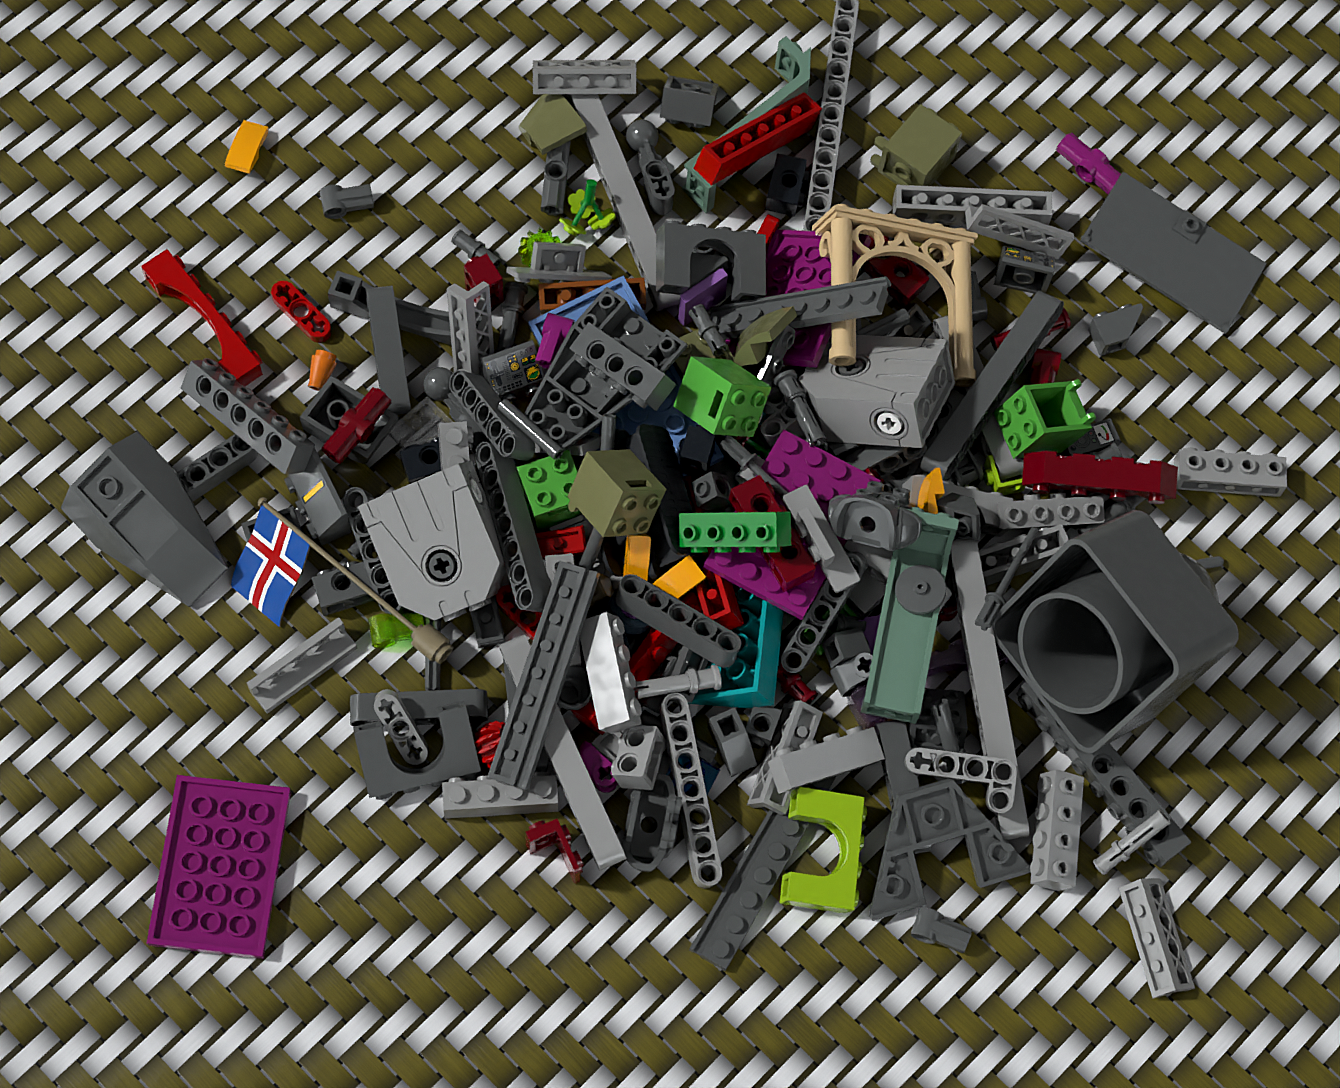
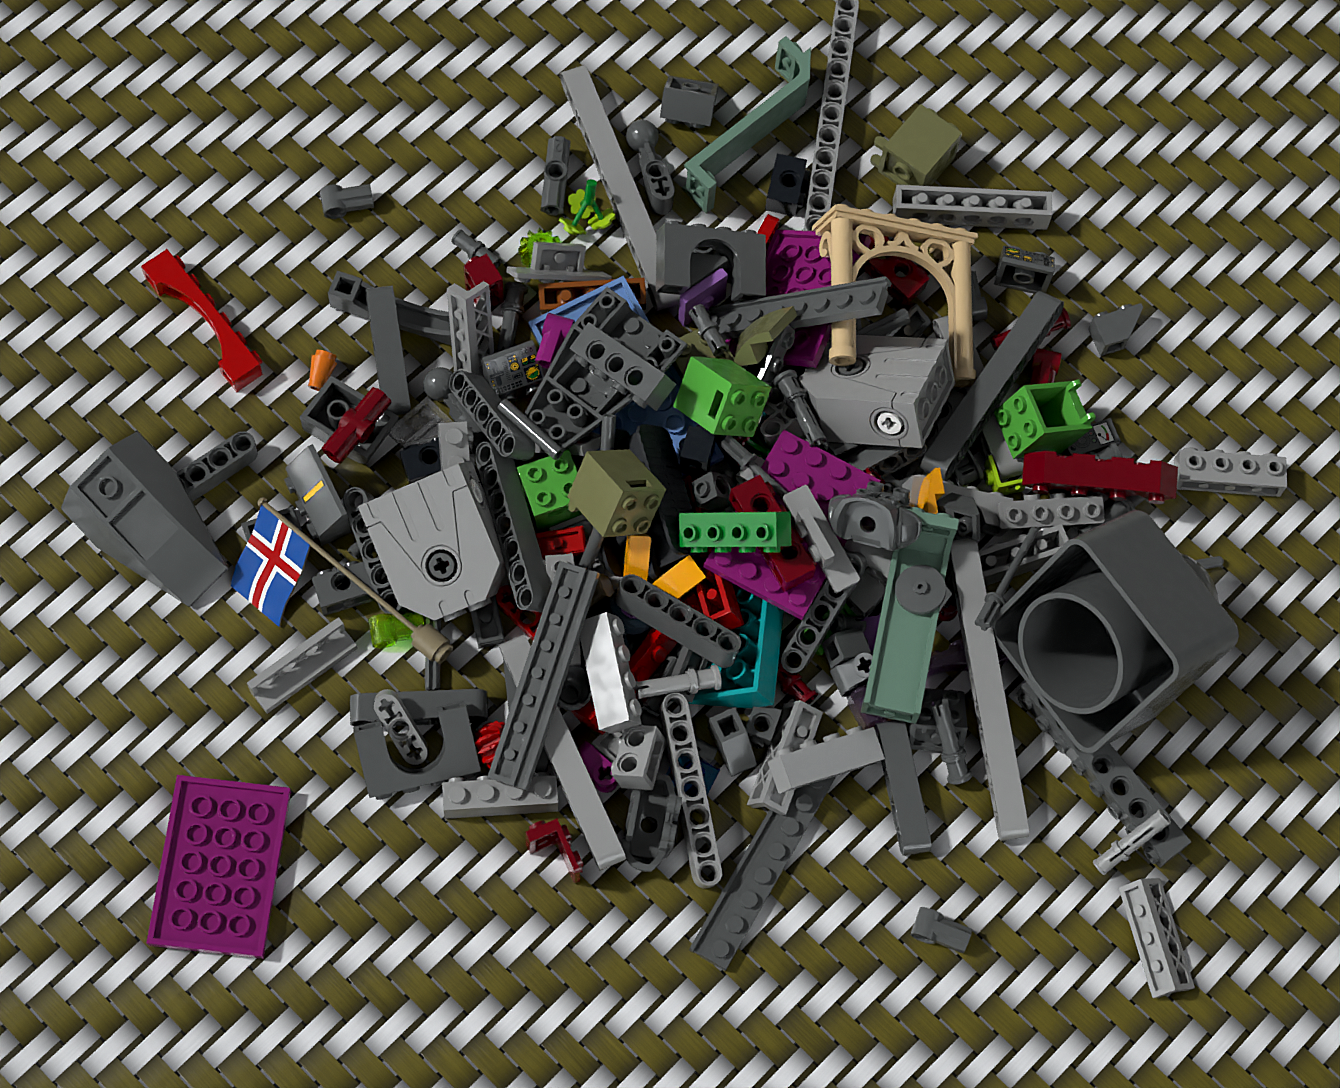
dark grey brick [180,358,315,474] -> none
light orange slope [225,120,268,174] -> none
red beam [271,281,331,343] -> none
olive slope [518,94,587,155] -> none
light grey fence [533,60,636,94] -> none
red brick [694,92,822,186] -> none
lime arch [780,787,867,913] -> none
dark grey wing [869,778,1030,921] -> none
light grey beam [904,748,1017,814] -> none
light grey fence [965,204,1074,259] -> none
light grey brick [1030,769,1084,891] -> none
magenta piece [1056,133,1121,194] -> none
dark grey door [1080,172,1267,334] -> none

